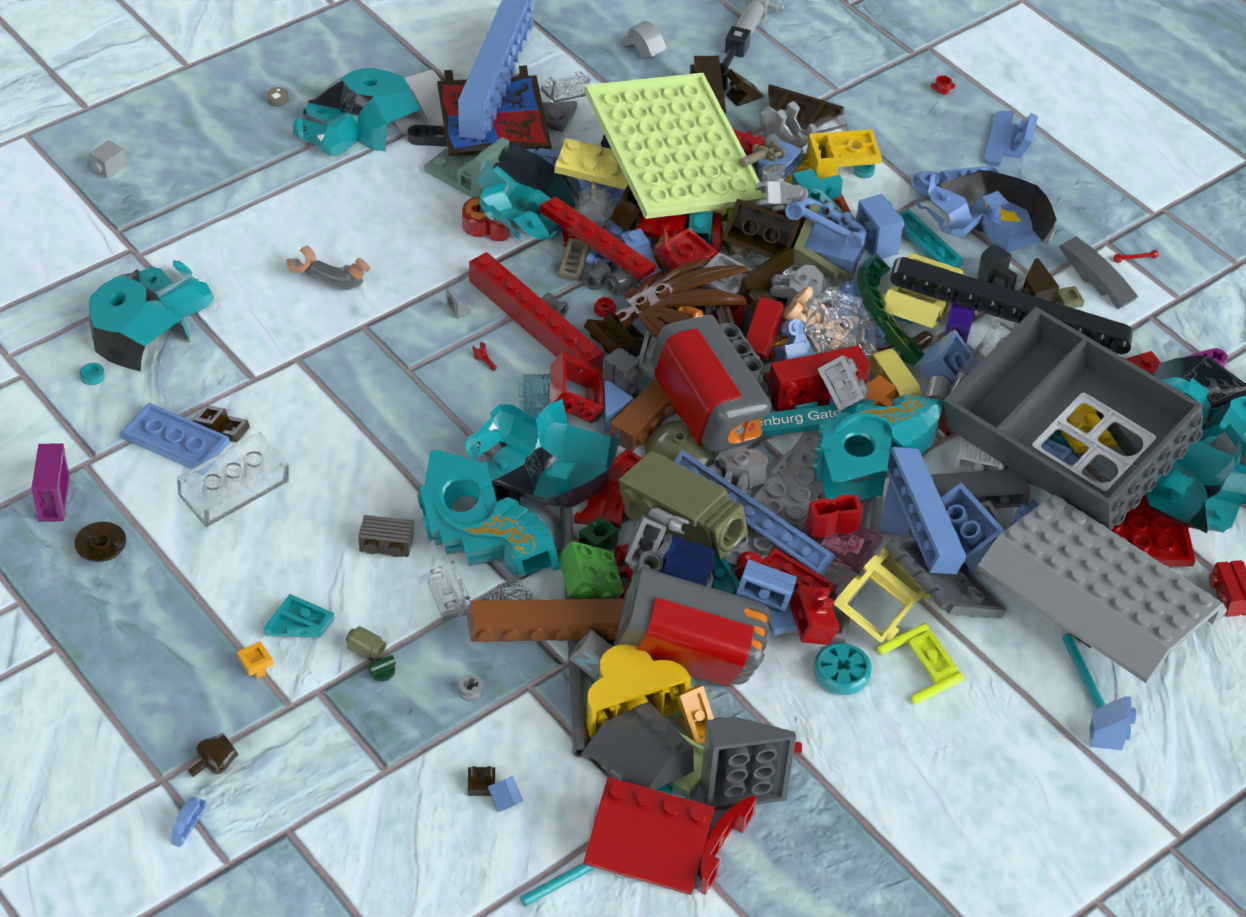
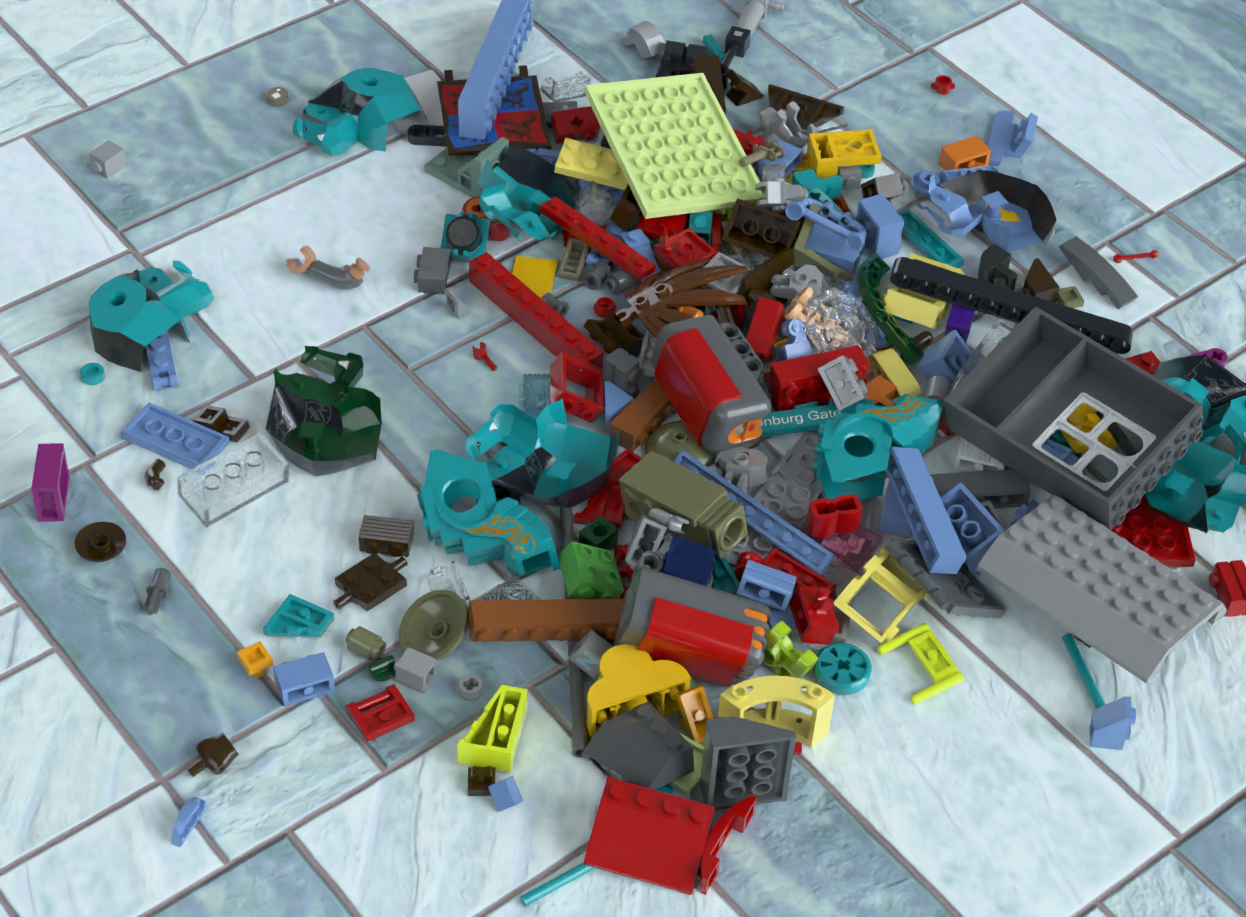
none -> dark grey axle [143,568,171,615]
none -> dark brown arm [144,459,166,491]
none -> medium blue plate [146,331,178,390]
none -> dark green piece [265,346,382,477]
none -> medium blue brick [273,652,335,706]
none -> dark brown plate [333,553,408,612]
none -> red plate [345,684,415,742]
none -> light grey brick [394,647,437,694]
none -> olive dish [399,589,469,661]
none -> dark grey brick [414,247,451,295]
none -> piece [441,211,491,262]
none -> neon yellow wedge [457,685,528,773]
none -> yellow window [512,256,558,298]
none -> red brick [551,106,600,144]
none -> black plate [656,40,709,78]
none -> teal axle [702,34,725,63]
none -> light yellow window [718,676,835,748]
none -> lime piece [763,620,819,678]
none -> light grey brick [837,165,862,190]
none -> brick [860,173,905,206]
none -> orange brick [939,135,991,170]

